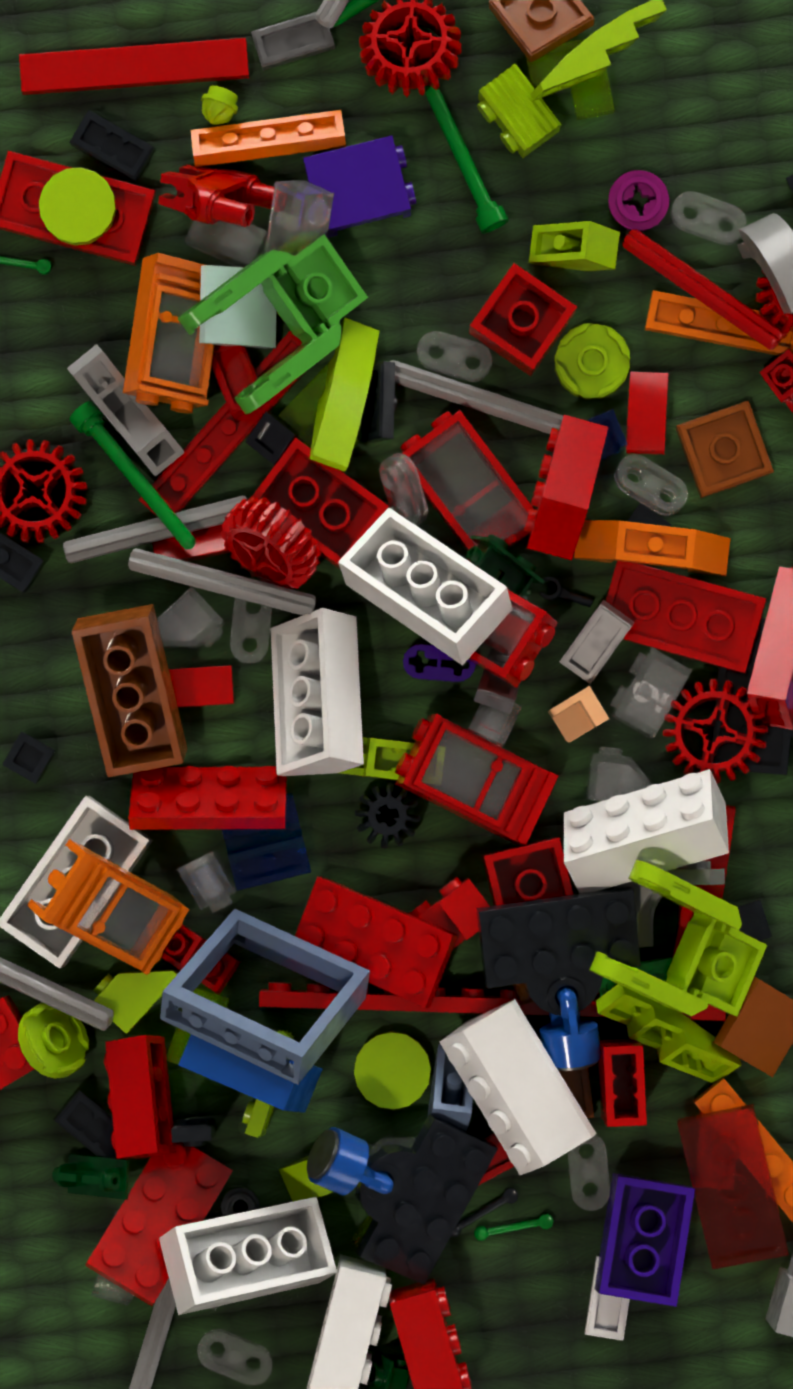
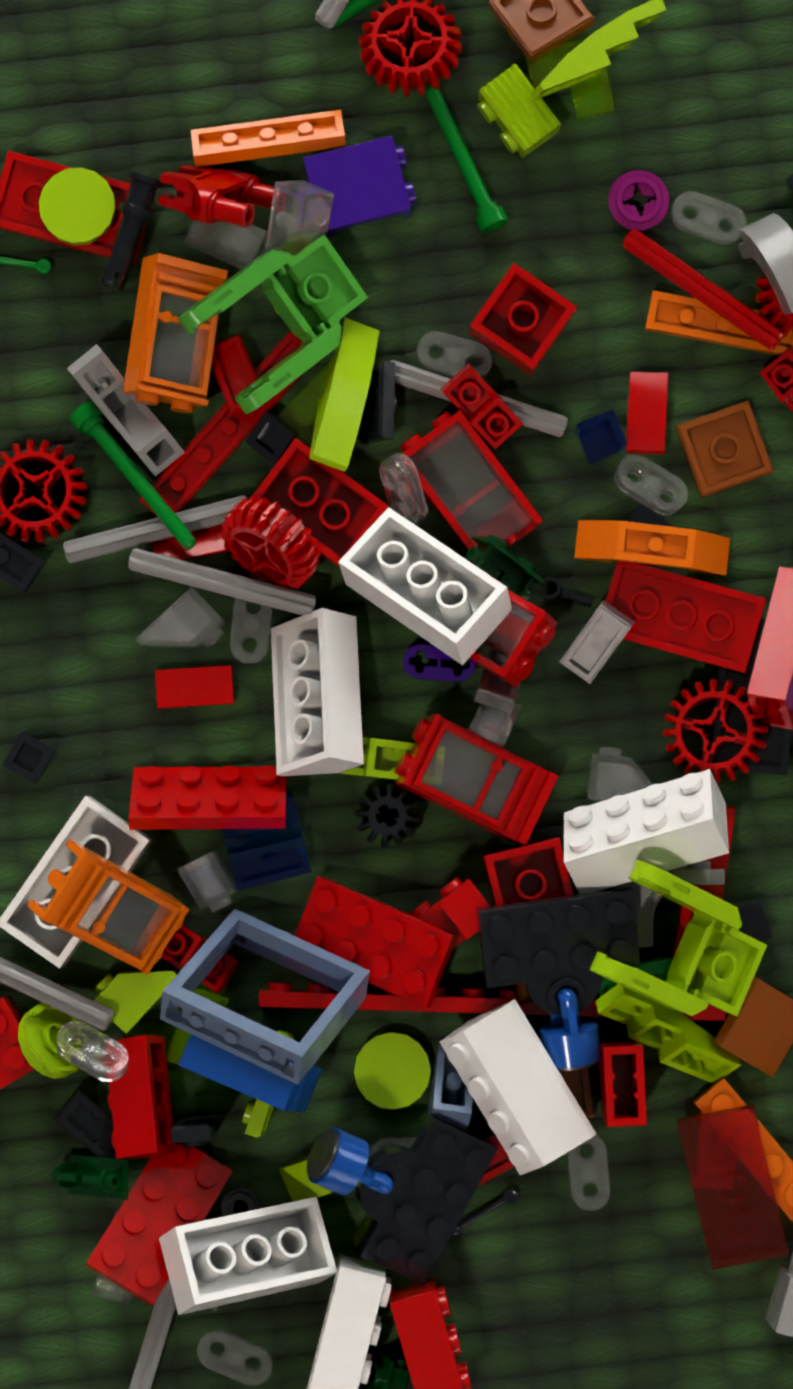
red tile [19,38,249,95] -> none
black plate [69,110,155,183] -> none
dark orange brick [72,604,188,777] -> none
light aqua slope [199,265,277,349] -> none
lime plate [201,85,238,125] -> none
flat silver tile [251,12,335,71] -> none
green hinge [474,1213,554,1241] -> none
red brick [523,415,608,560] -> none
lime slope [528,221,620,271] -> none
light nougat panel [548,686,609,743] -> none
lime tile [554,323,630,400] -> none
white tile [584,1256,630,1341] -> none
dark purple brick [594,1173,695,1307] -> none
clear brick [610,648,692,739] -> none
none -> clear plate [56,1021,129,1082]
none -> black pin [100,172,163,292]
none -> red slope [441,363,523,450]

